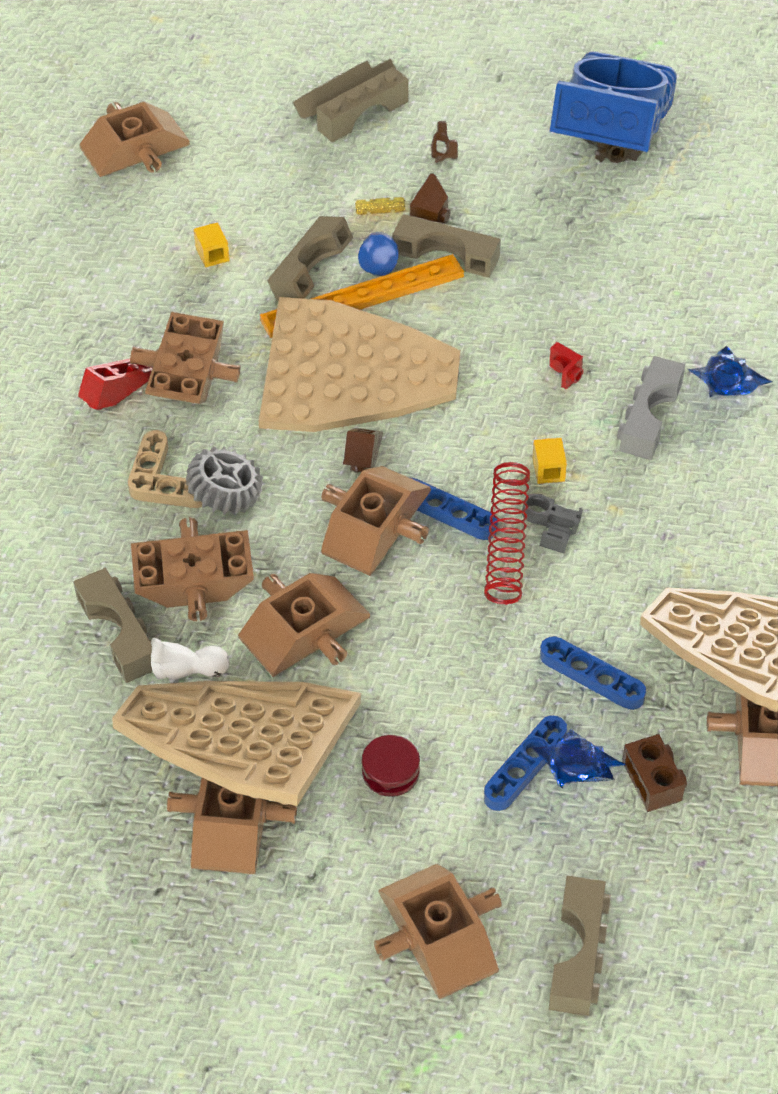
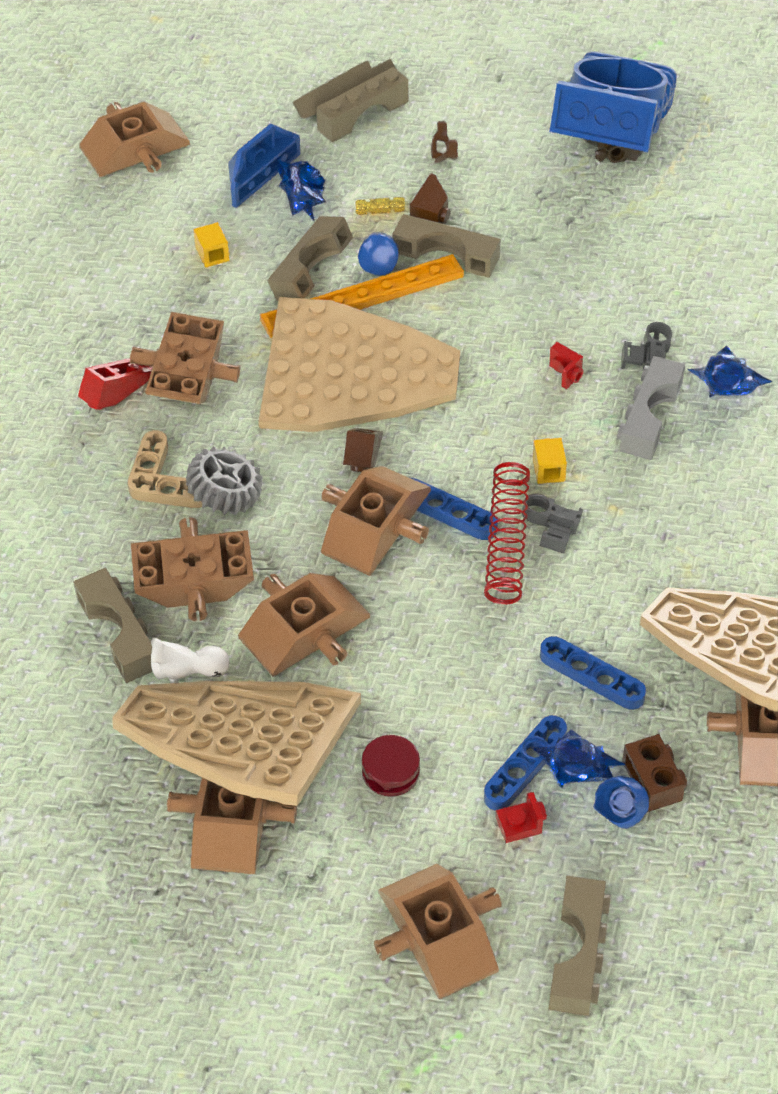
none -> blue wedge [228,123,301,208]
none -> clear blue hair [278,160,326,222]
none -> red bracket [496,792,547,843]
none -> blue hair [593,775,649,829]
none -> dark grey piece [621,322,673,369]

